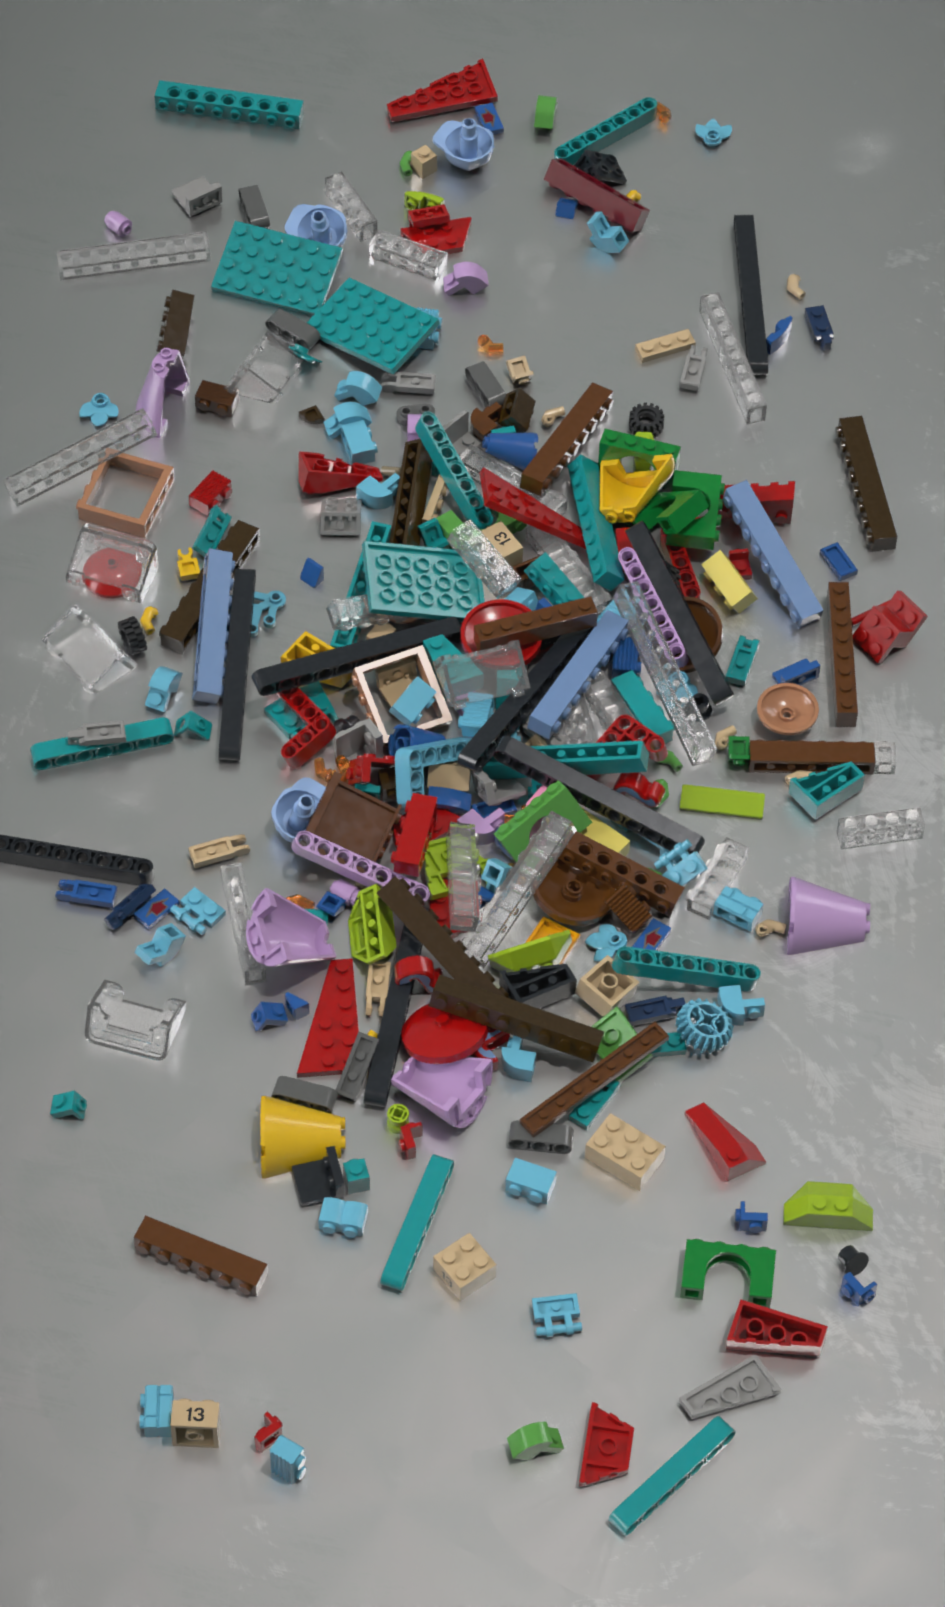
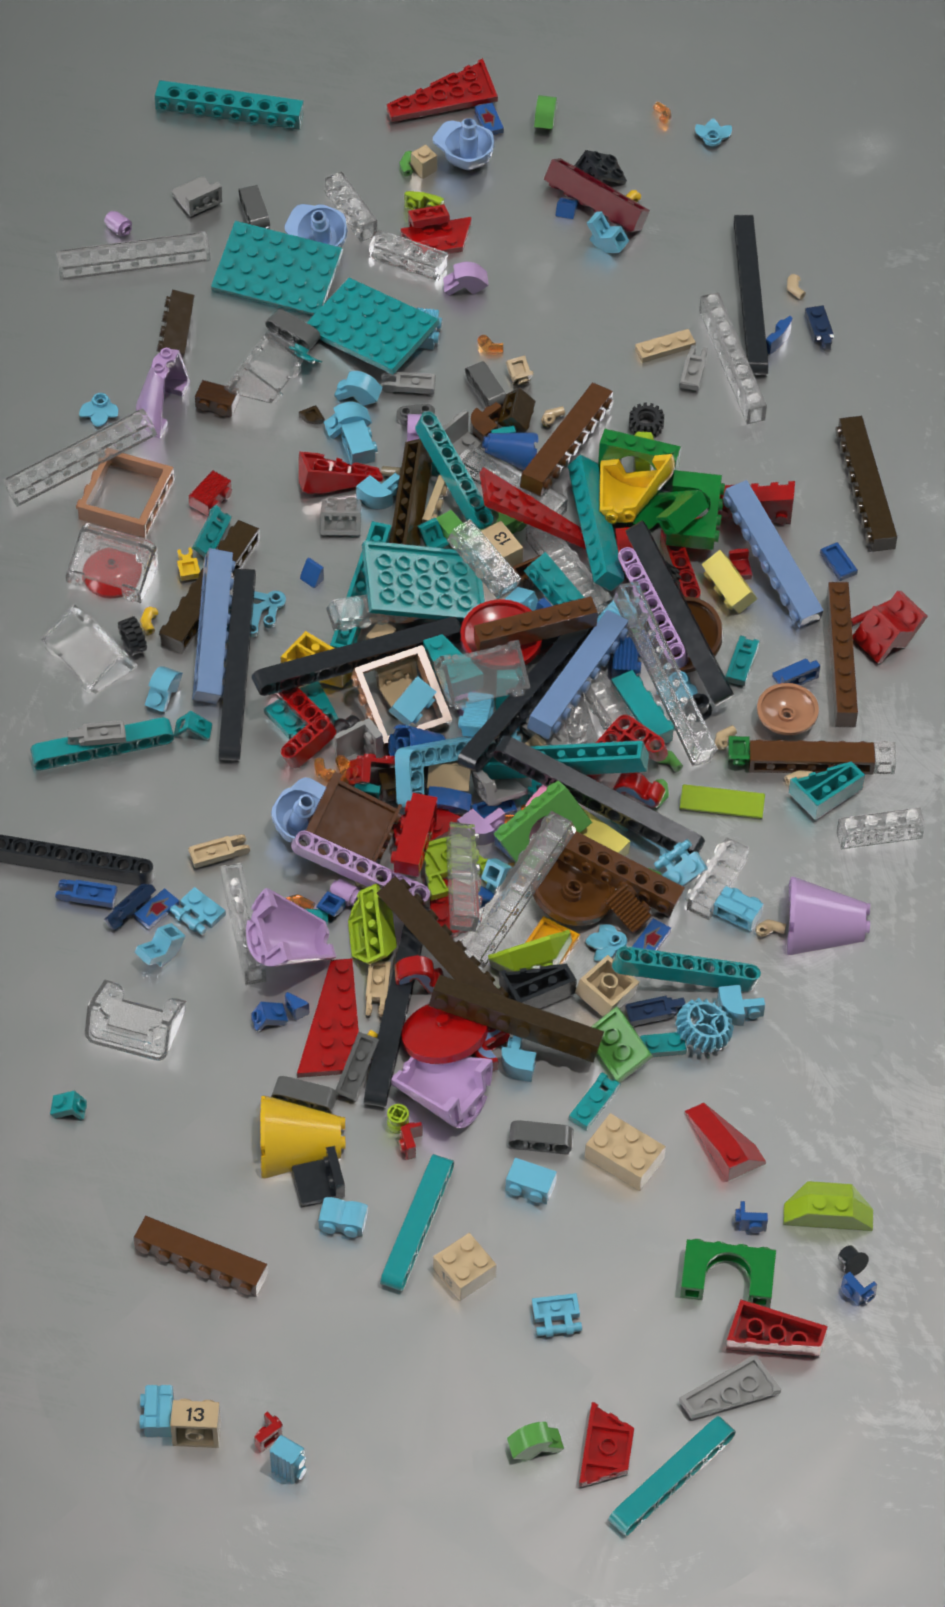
teal brick [343,1158,370,1195] -> none
reddish brown tile [520,1022,669,1138] -> none
teal beam [554,97,657,166] -> none

